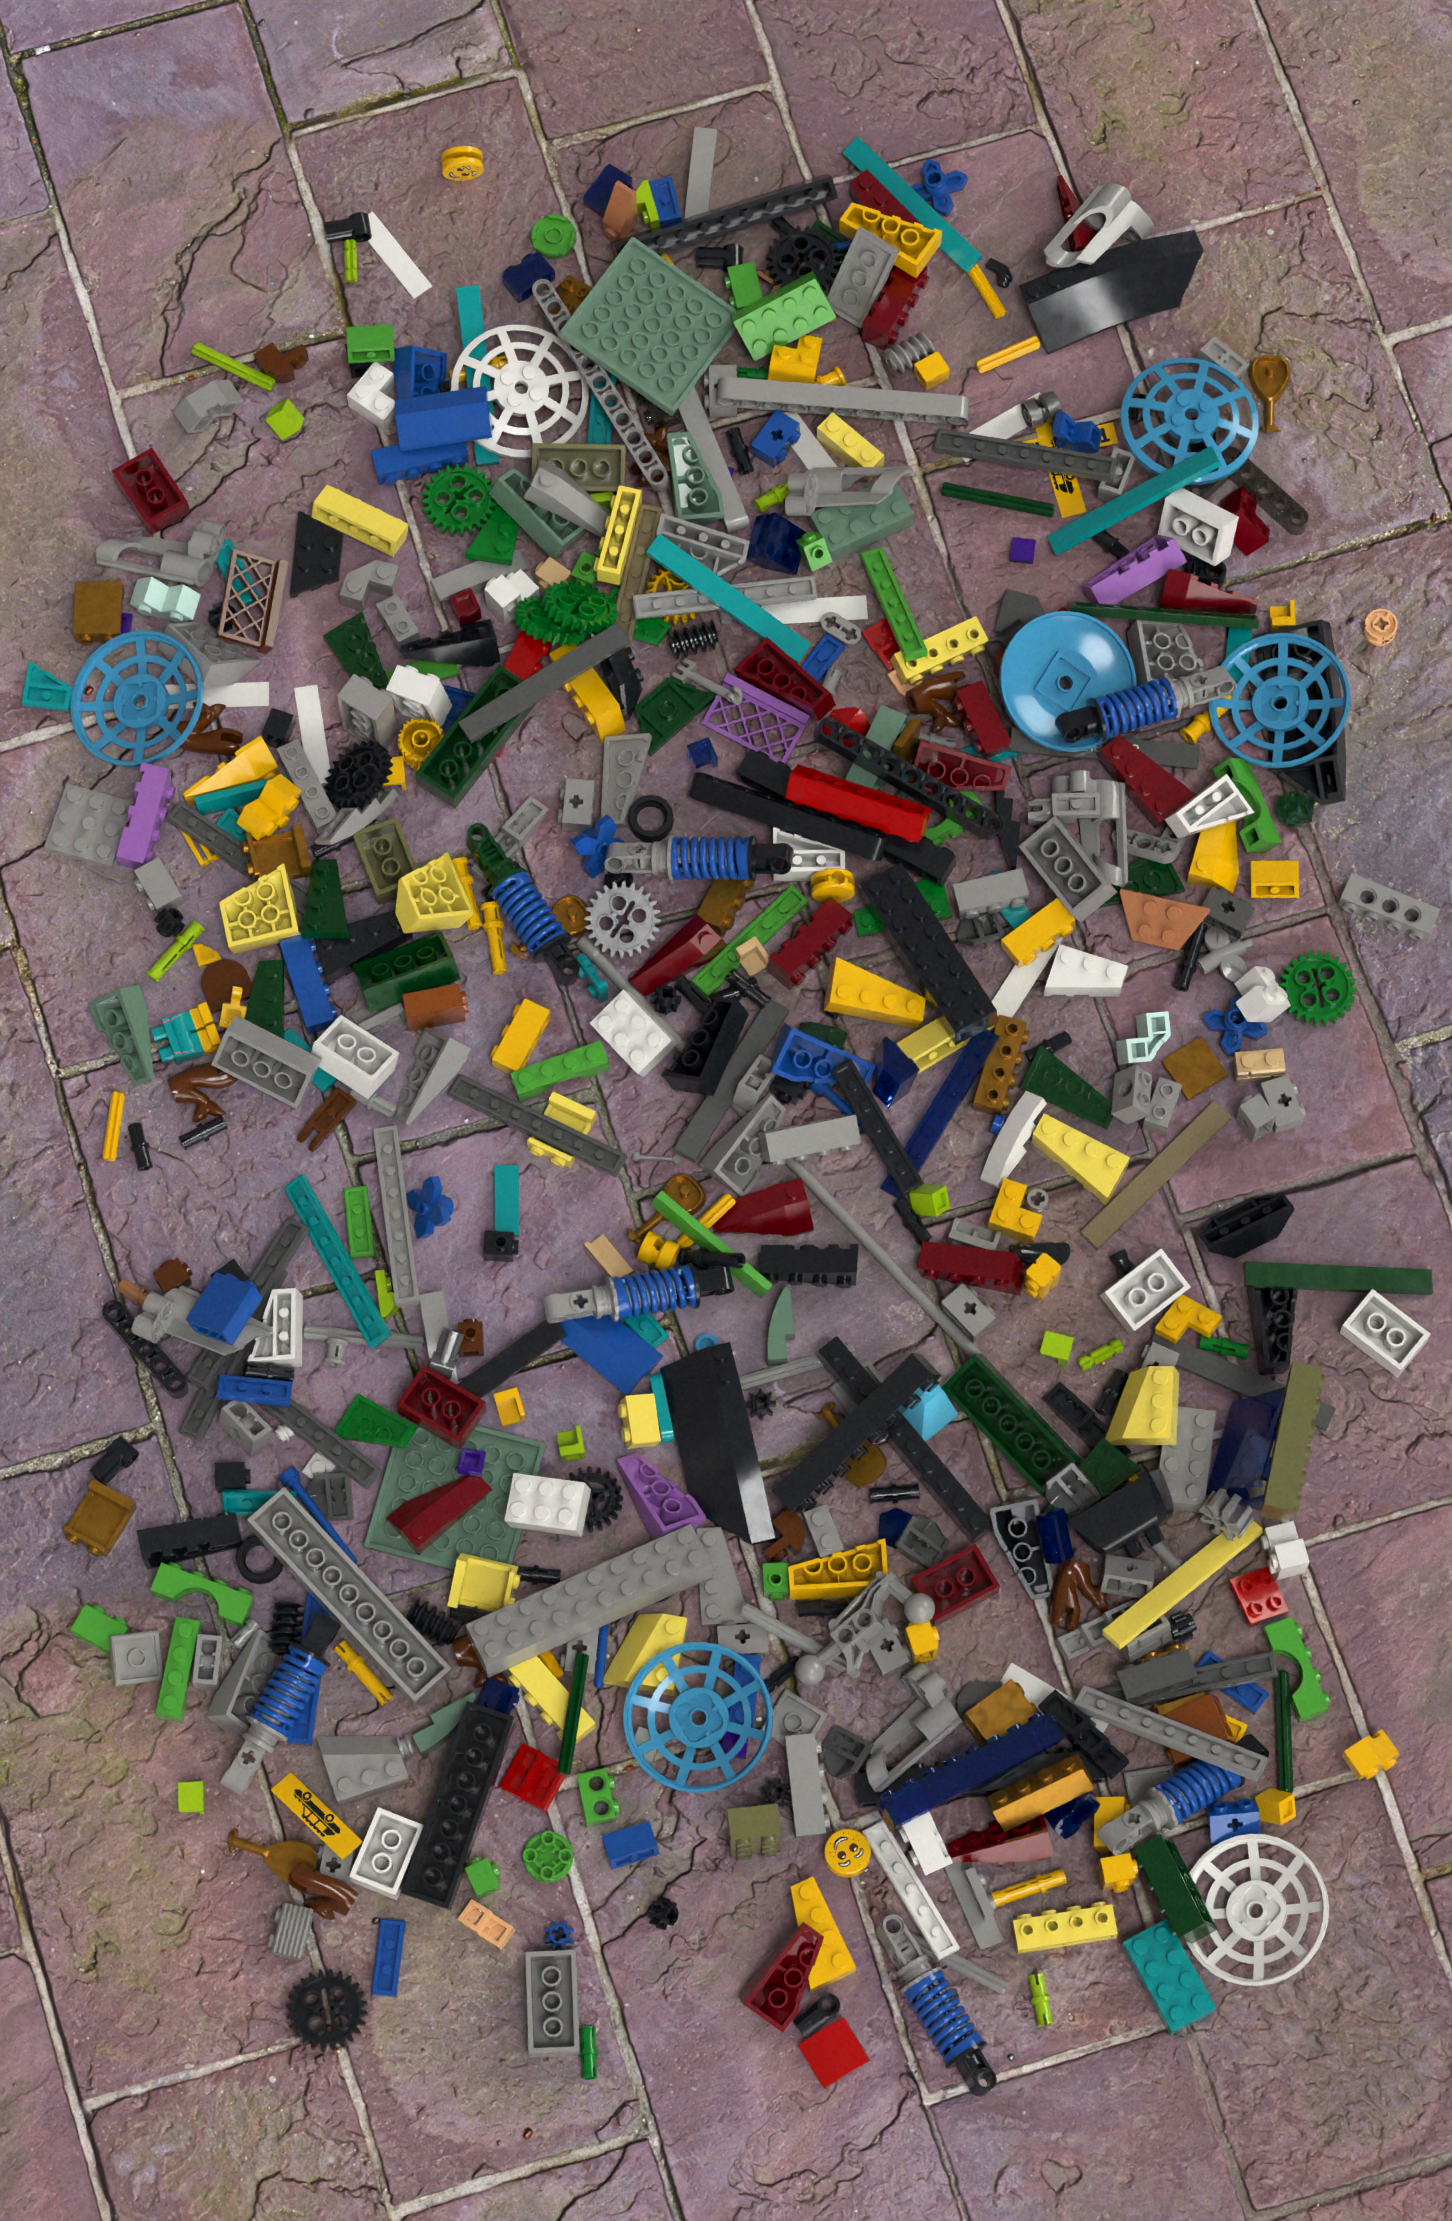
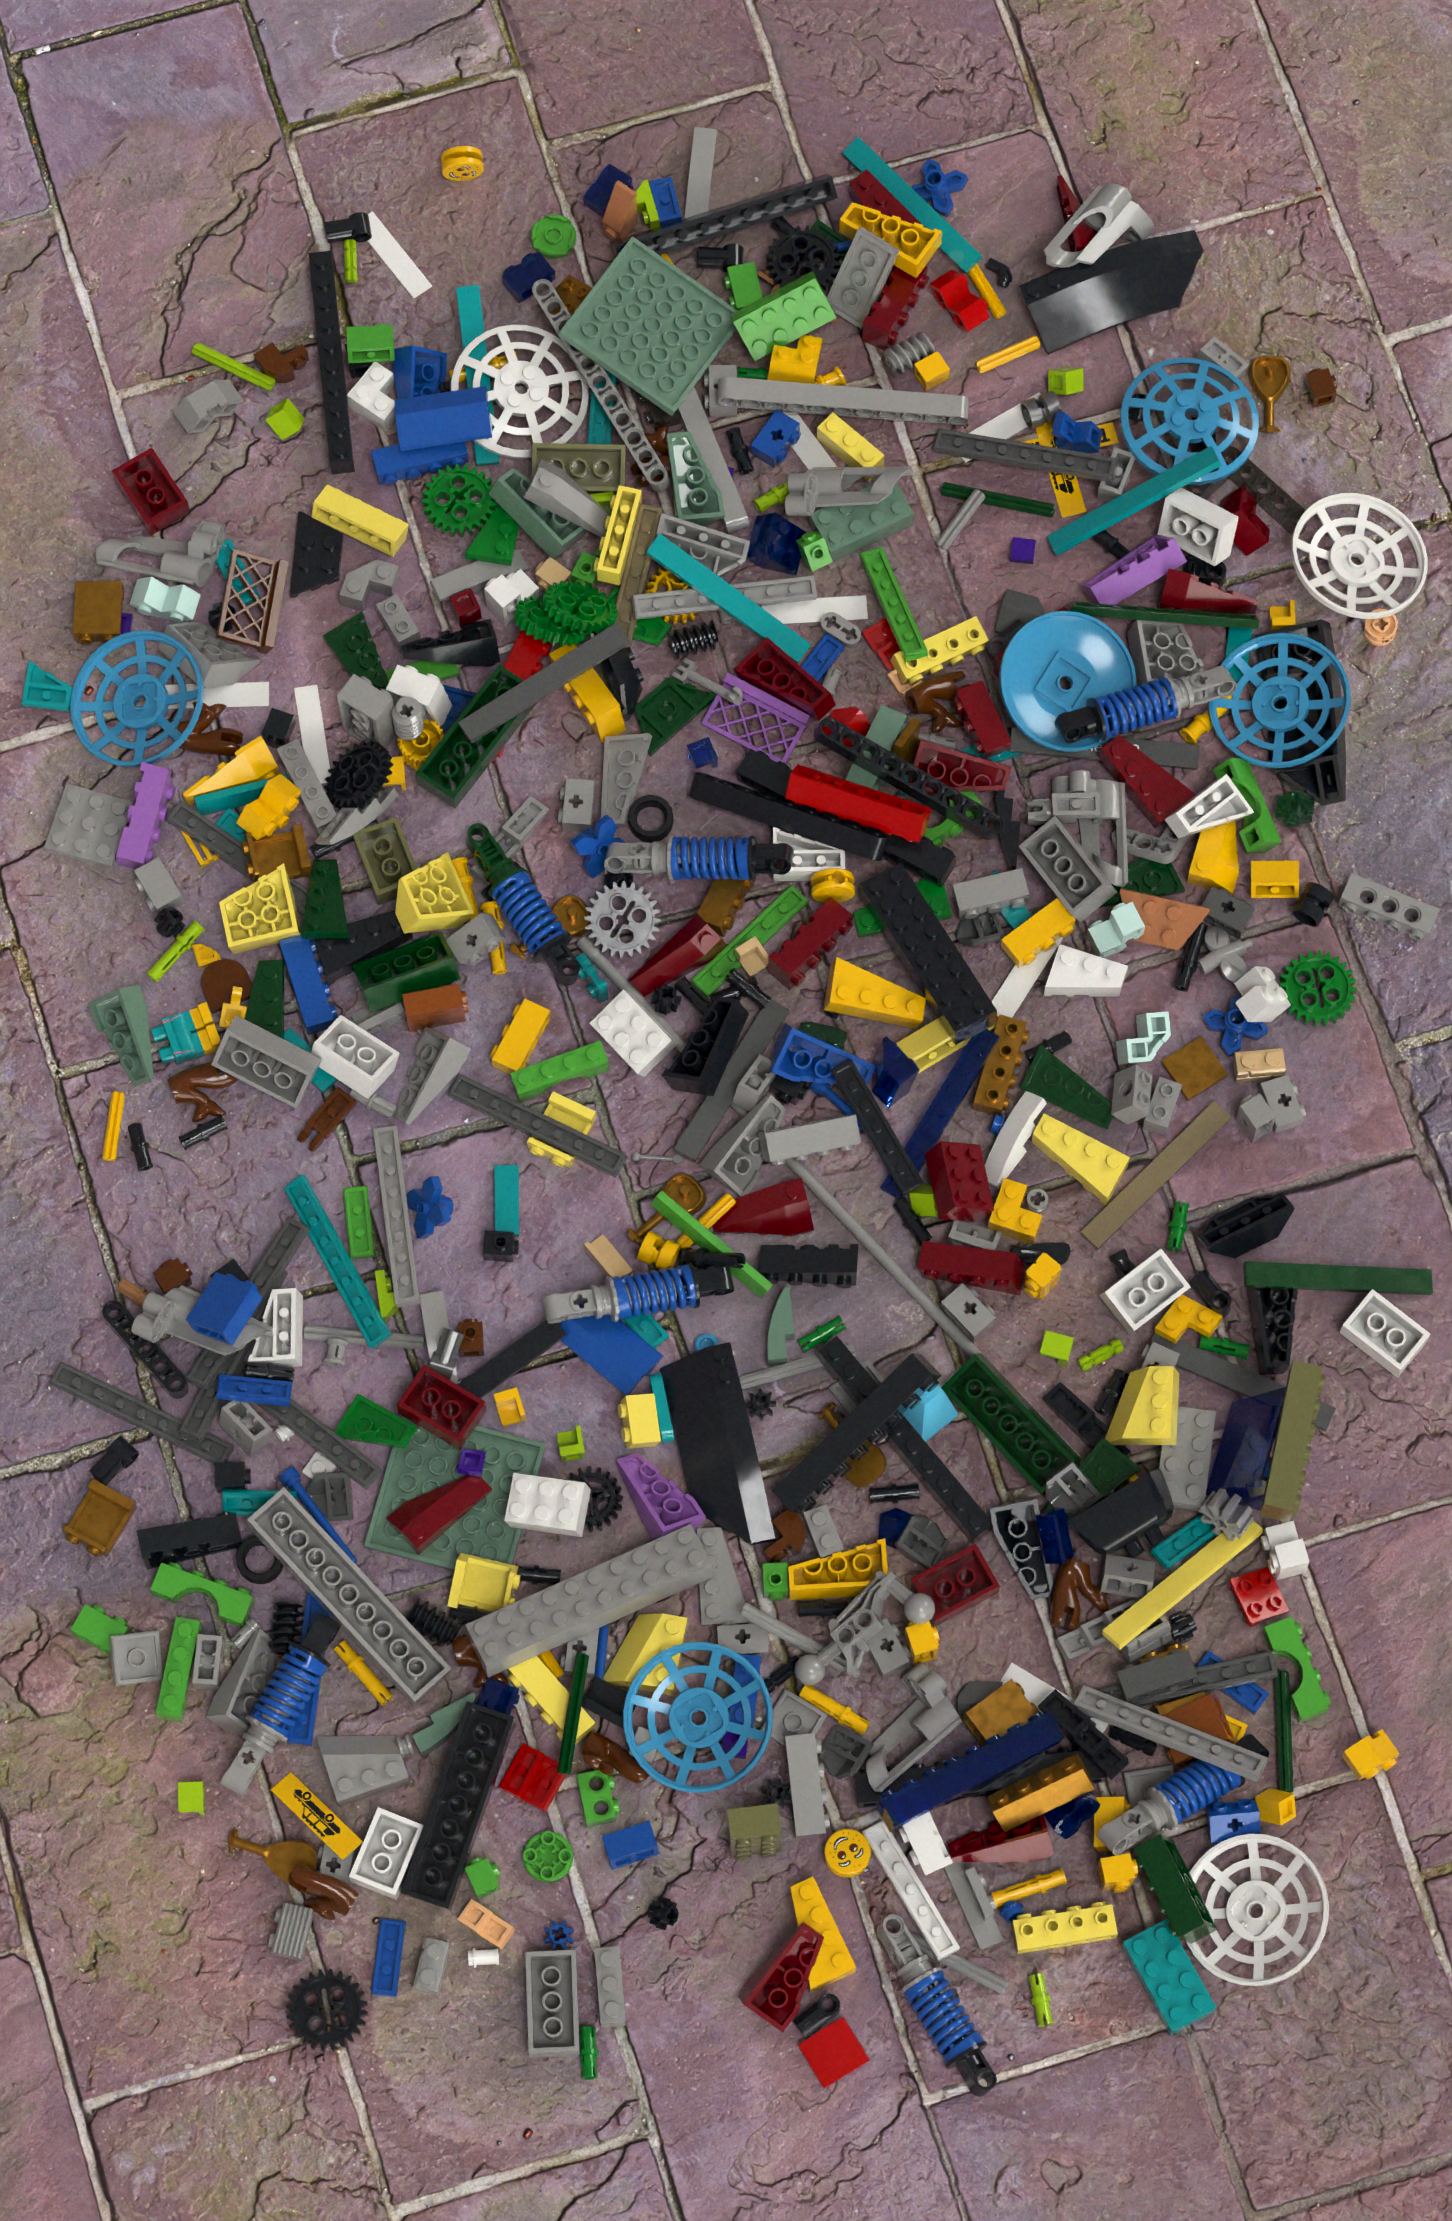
none -> dark grey tile [49,1362,234,1465]
none -> black brick [308,251,355,474]
none -> light grey piece [392,697,424,741]
none -> light grey brick [413,1938,451,1996]
none -> light grey brick [446,913,506,966]
none -> white pin [468,1948,499,1968]
none -> black panel [581,1676,637,1728]
none -> reddish brown piece [582,1732,650,1784]
none -> light grey brick [594,1946,626,2028]
none -> green pin [797,1315,847,1353]
none -> yellow pin [799,1685,870,1736]
none -> dark red brick [925,1141,994,1223]
none -> red brick [929,269,990,332]
none -> light grey axle [936,489,985,550]
none -> blue plate [1000,1900,1024,1923]
none -> lime panel [1048,366,1084,395]
none -> light aqua brick [1087,902,1145,958]
none -> black axle [1109,1725,1157,1756]
none -> teal tile [1151,1513,1216,1571]
none -> green pin [1166,1201,1189,1252]
none -> black piece [1189,1269,1231,1318]
none -> white dish [1291,493,1428,619]
none -> black wheel [1291,882,1334,927]
none -> reddish brown brick [1304,368,1337,408]

